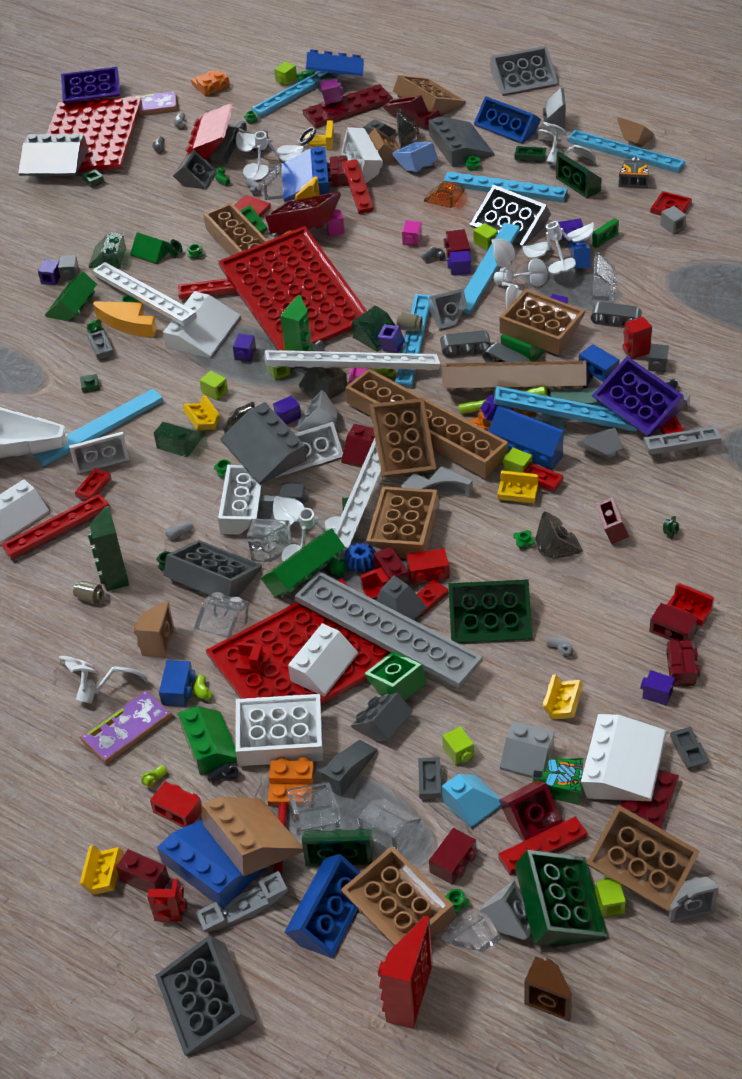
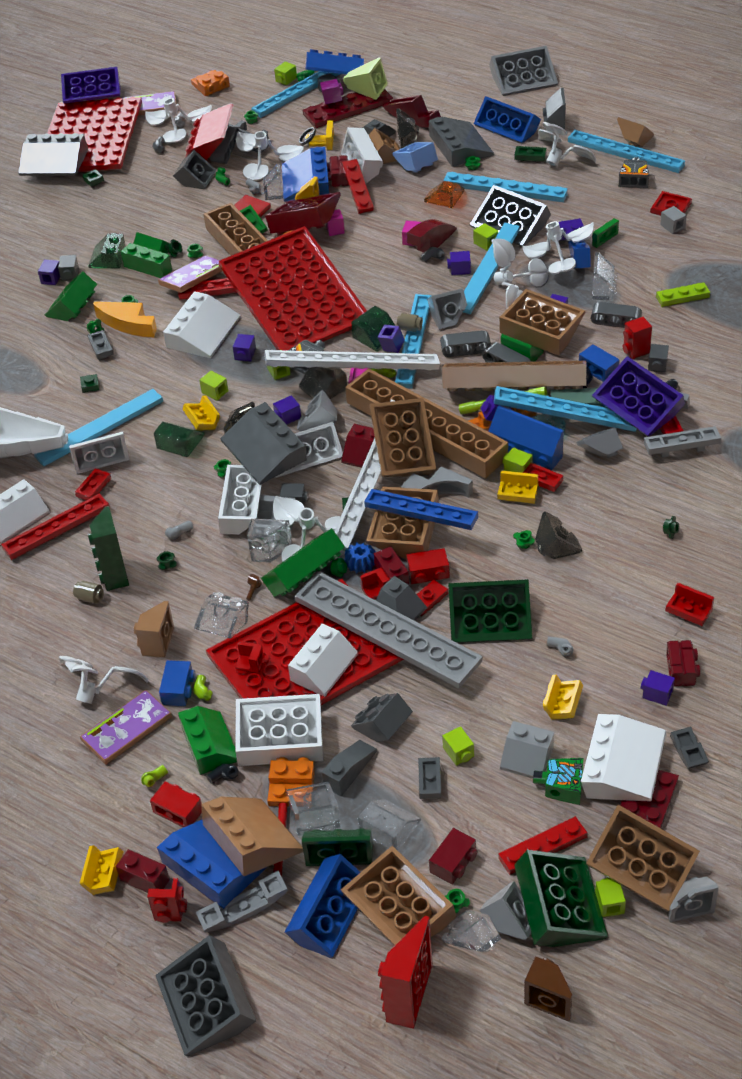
white plate [92,262,197,326] -> none
dark grey slope [163,540,262,602] -> none
green slope [281,295,312,351] -> none
green slope [364,652,427,701] -> none
medium nougat slope [393,75,466,115] -> none
medium azure slope [442,774,501,829] -> none
dark red brick [443,229,471,259] -> none
dark red slope [499,781,563,841] -> none
dark green slope [556,151,602,199] -> none
dark red brick [596,497,629,544] -> none
dark red brick [649,603,698,642] -> none
none -> green brick [121,243,172,278]
none -> white plant [145,98,212,144]
none -> tile [158,255,222,293]
none -> reddish brown hand [246,574,261,601]
none -> yellowish green slope [343,58,388,99]
none -> blue plate [364,489,479,530]
none -> dark red slope [407,219,457,253]
none -> lime plate [656,282,710,307]

